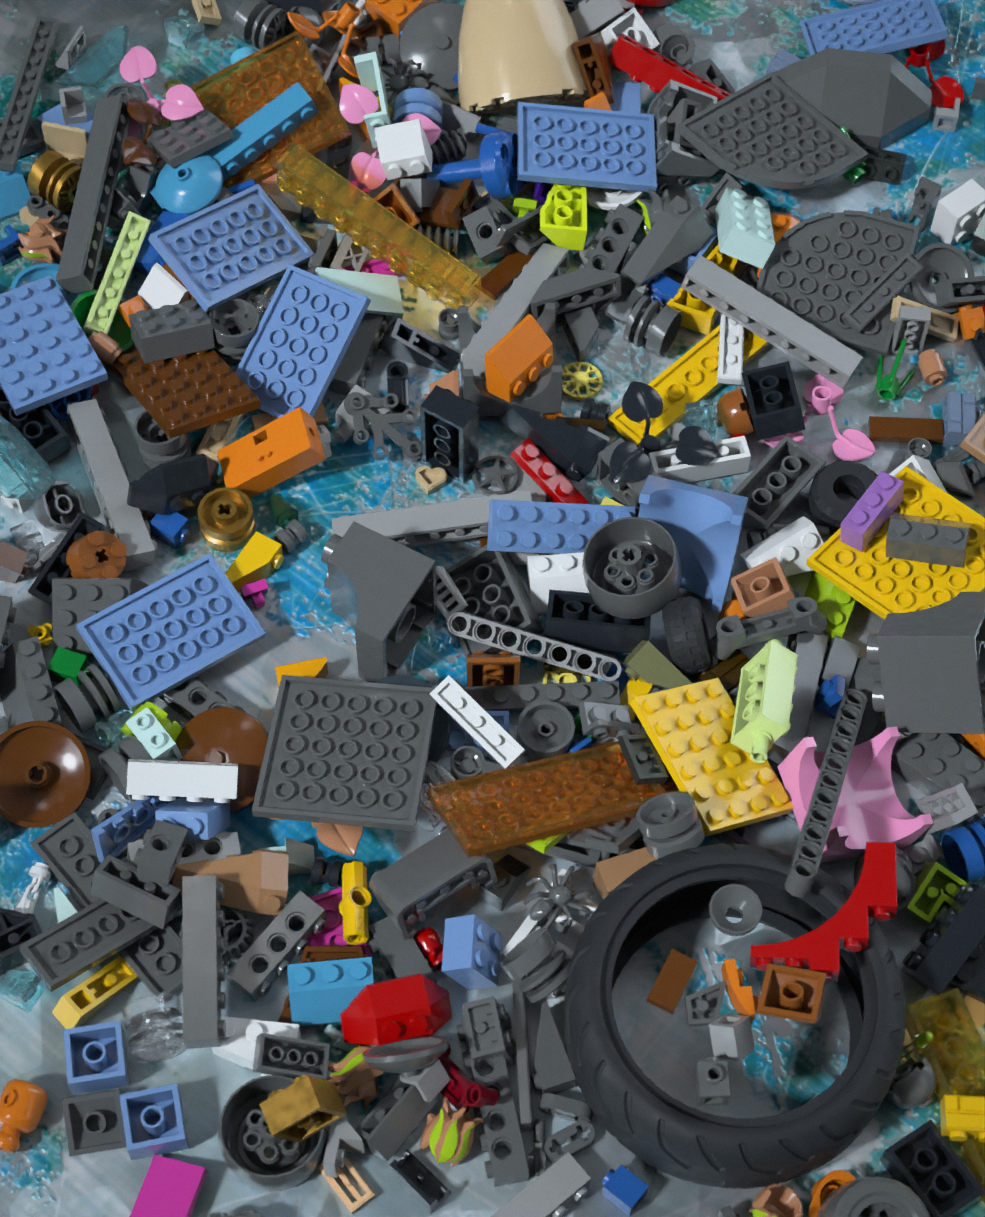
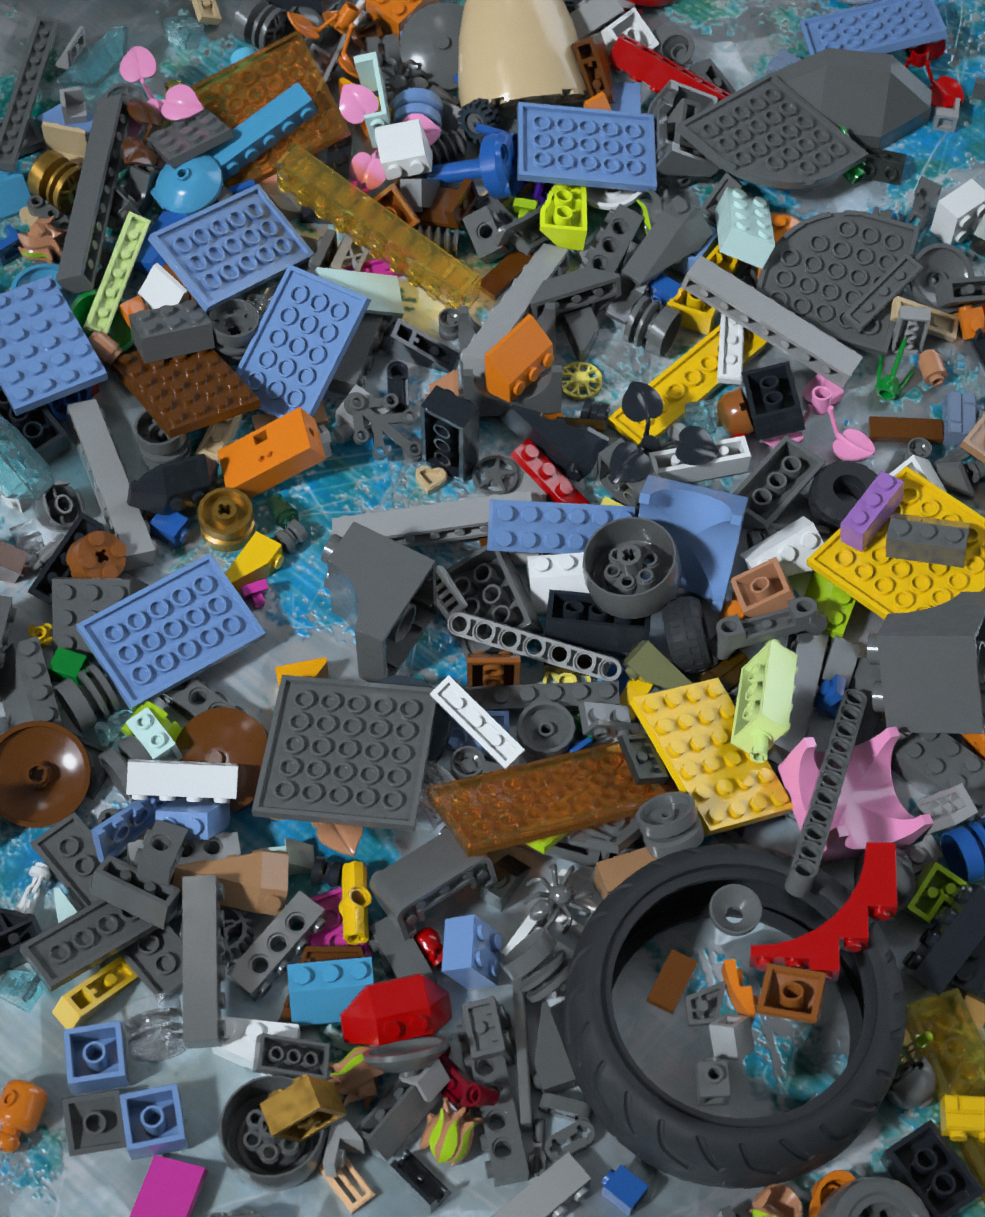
none -> black wheel [457,98,501,143]

